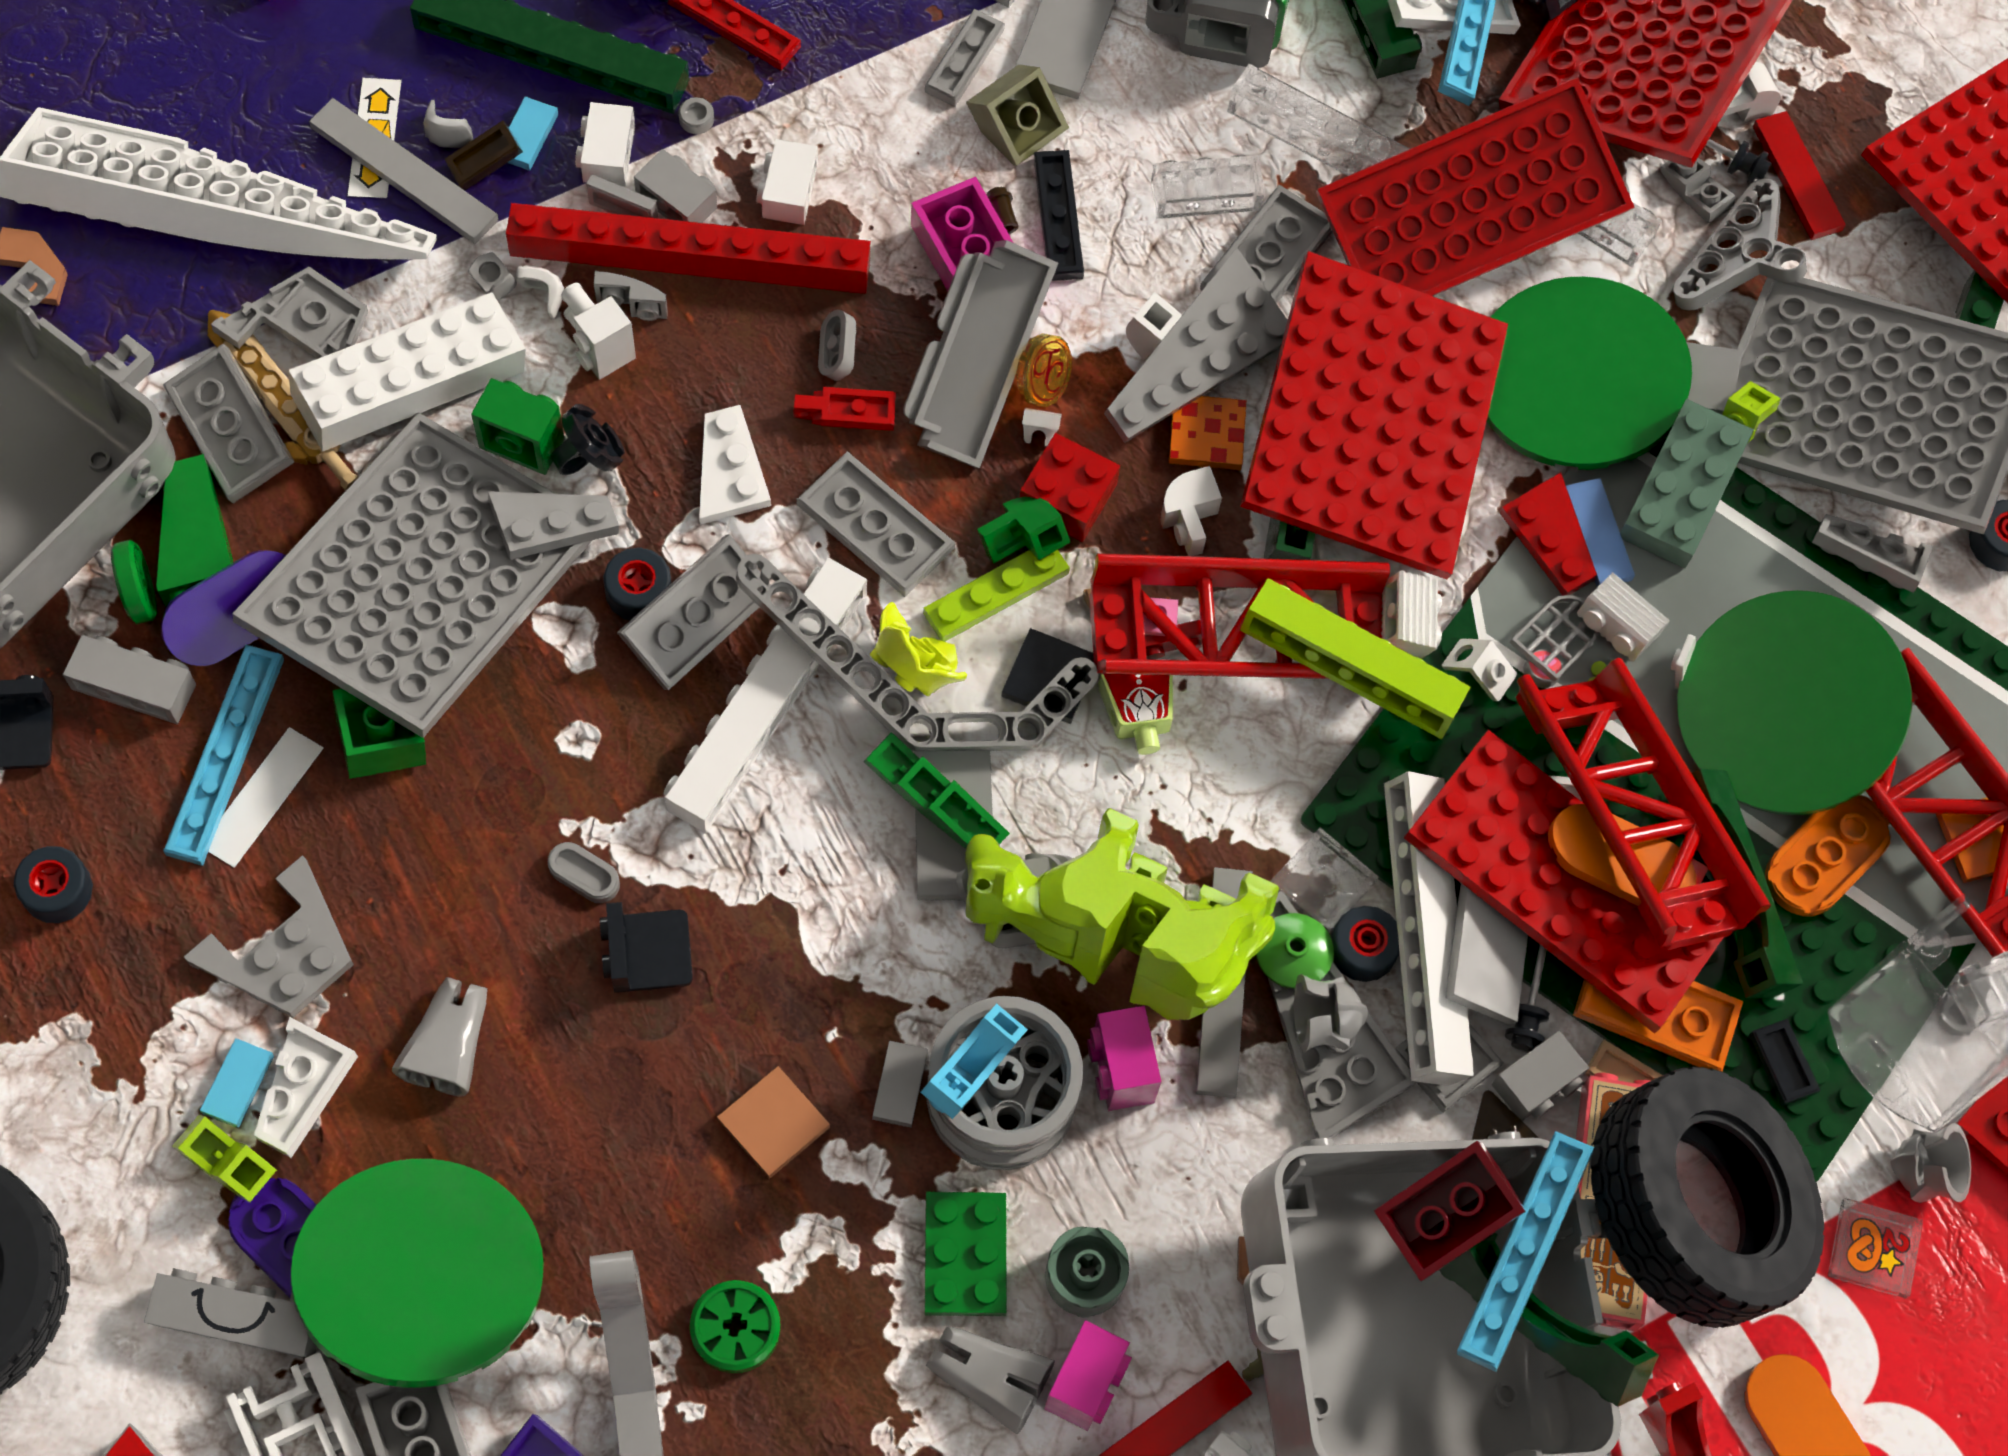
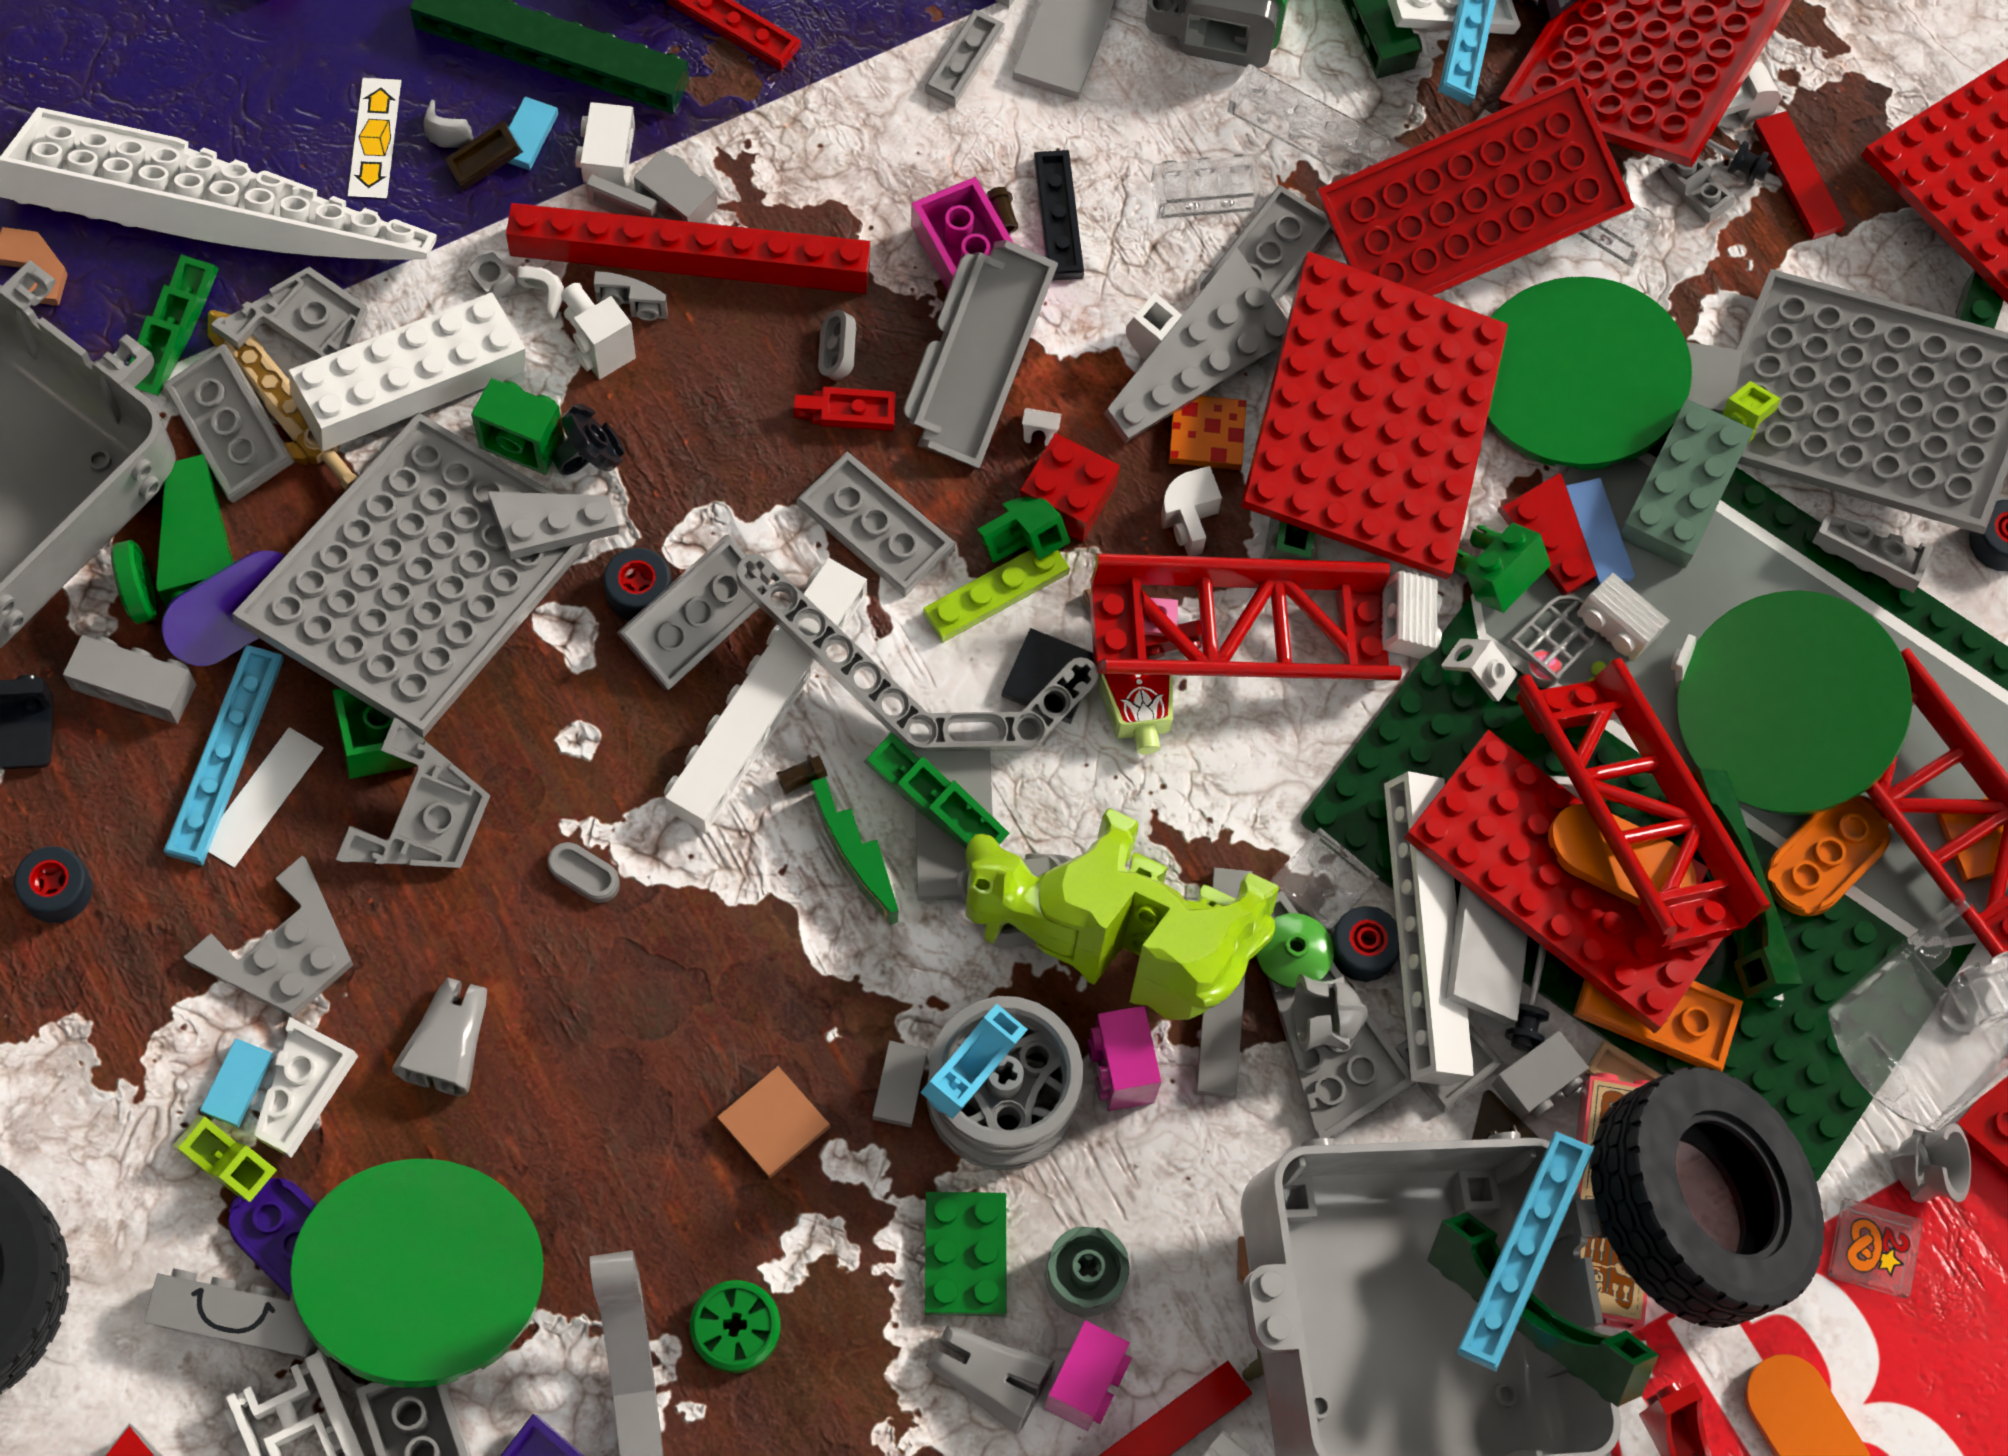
light grey tile [309,98,498,244] -> none
black bracket [600,902,693,993] -> none
light grey tile [679,97,714,134] -> none
white wing [699,405,771,525] -> none
white brick [756,139,818,225] -> none
neon yellow brick [870,602,967,696] -> none
olive slope [966,65,1069,166] -> none
clear yellow tile [1016,333,1072,407] -> none
lime brick [1240,578,1471,739] -> none
dark red slope [1374,1141,1526,1282] -> none
light grey beam [1673,178,1807,310] -> none
black tile [1749,1019,1821,1107] -> none
none -> green slope [129,255,219,396]
none -> light grey wing [336,717,490,868]
none -> dark brown pin [776,755,828,795]
none -> green slope [811,777,899,925]
none -> green brick [1453,522,1551,613]

